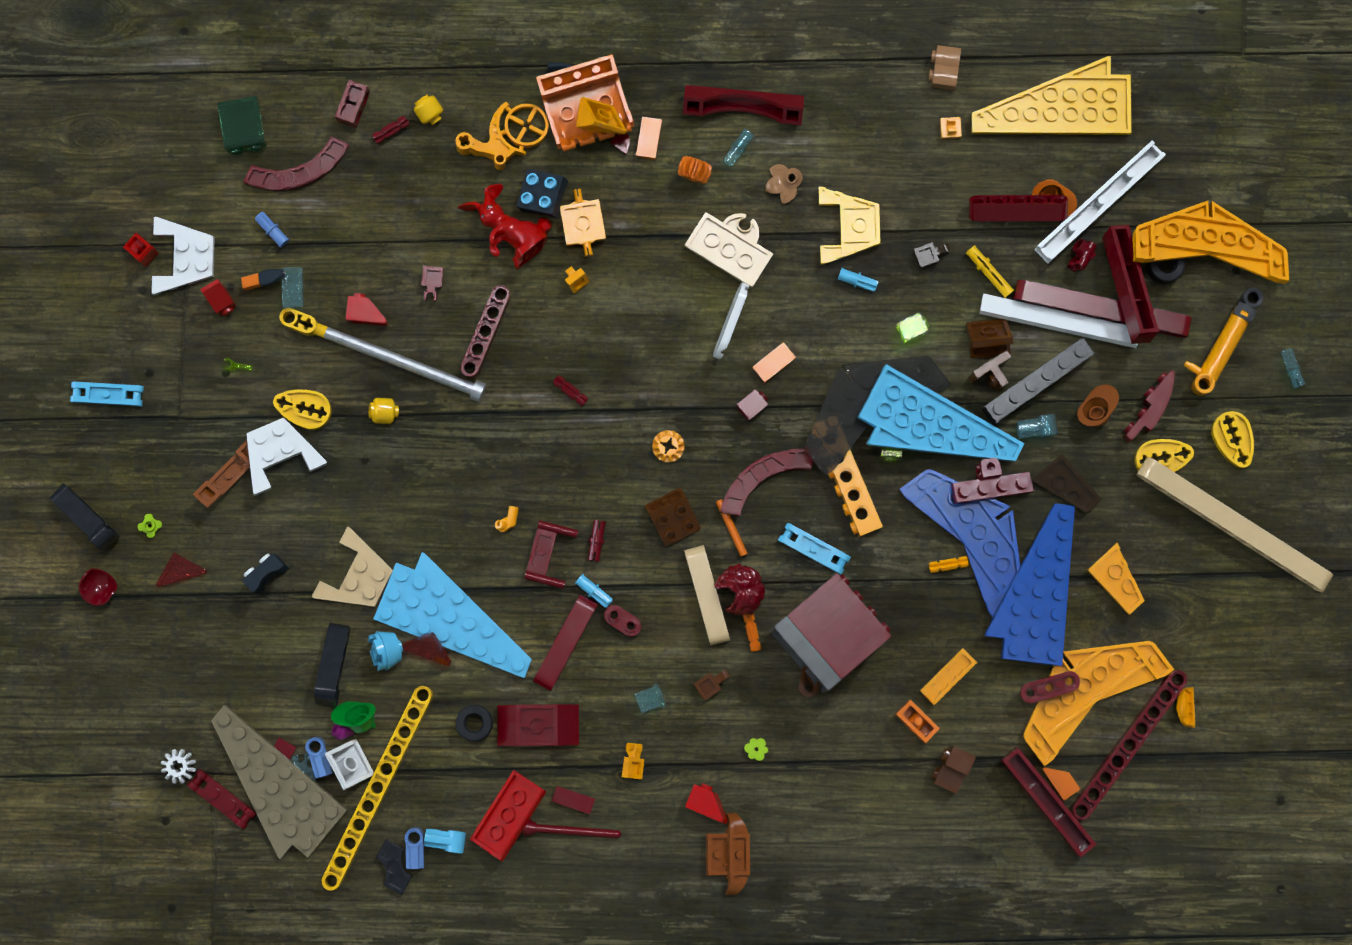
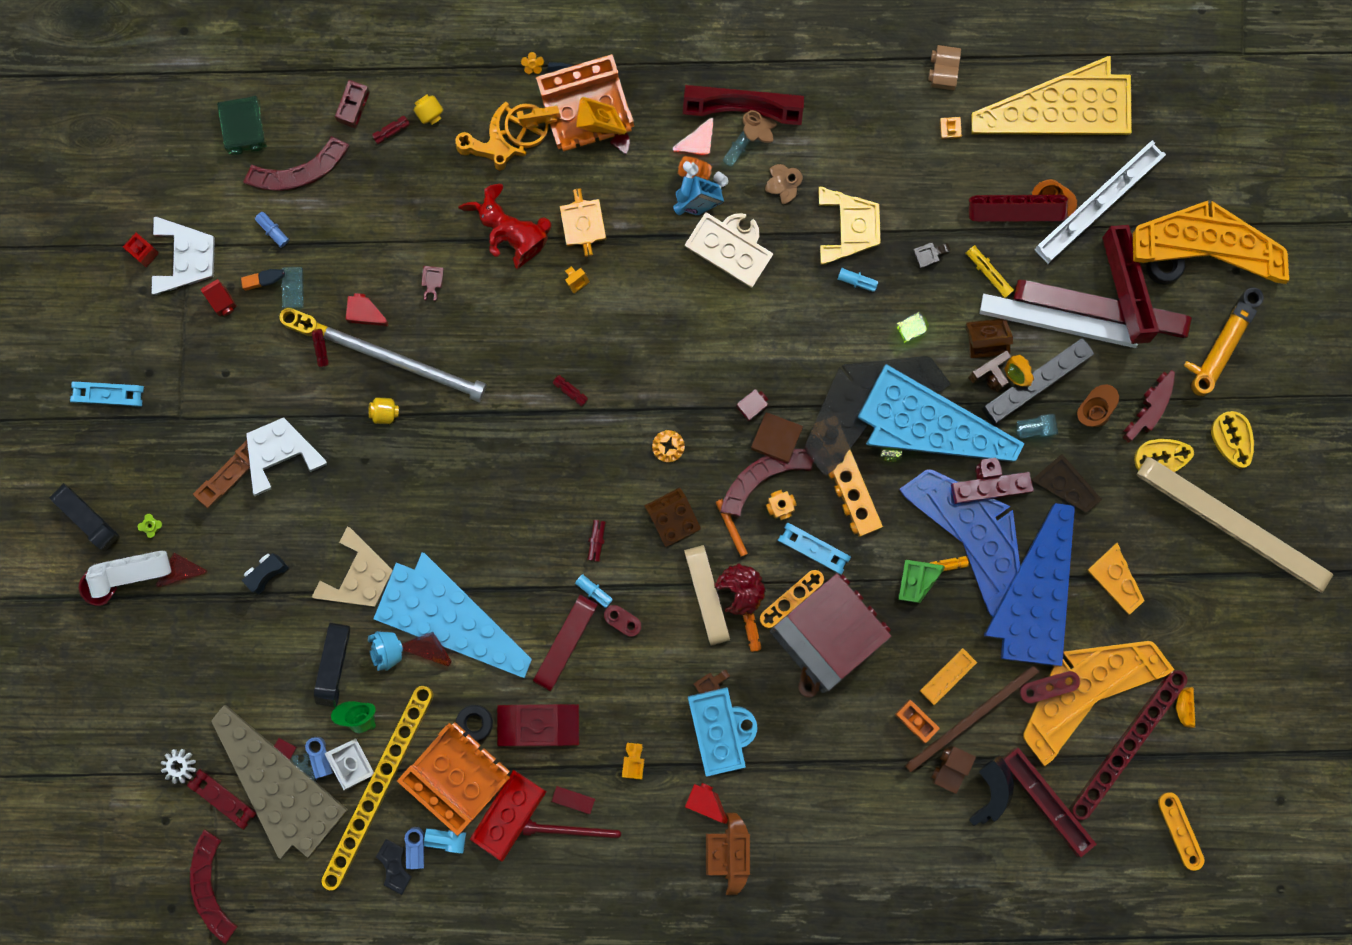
clear neon green hand [223,358,252,371] -> none
yellow piece [273,390,332,430] -> none
magenta plate [332,724,354,740] -> none
beam [461,285,511,379] -> none
light orange arm [495,506,519,532] -> none
black brick [516,169,568,219] -> none
dark red plate [524,520,579,589] -> none
clear light blue tile [635,683,665,713] -> none
tile [636,117,662,160] -> none
white tile [713,282,749,359] -> none
lime plant [744,738,768,761] -> none
tile [752,342,796,383] -> none
orange tile [1042,767,1081,801] -> none
dark red plate [1067,238,1097,272] -> none
clear light blue axle [1281,348,1306,389] -> none
none -> white beam [86,551,172,598]
none -> dark red tile [190,829,238,944]
none -> dark red axle [312,329,329,367]
none -> orange slope [397,722,510,836]
none -> light orange wing [517,106,561,129]
none -> light orange plant [521,52,544,74]
none -> clear red tile [673,118,713,156]
none -> dark azure torso [673,161,728,215]
none -> medium azure plate [688,687,757,777]
none -> medium nougat plate [742,110,777,143]
none -> reddish brown tile [751,412,803,464]
none -> light orange beam [760,570,824,628]
none -> light orange brick [766,490,797,520]
none -> bright green wing [899,560,945,603]
none -> reddish brown tile [905,666,1039,772]
none -> black arch [969,754,1014,826]
none -> light orange rock [1005,355,1034,387]
none -> light orange plate [1158,792,1204,871]

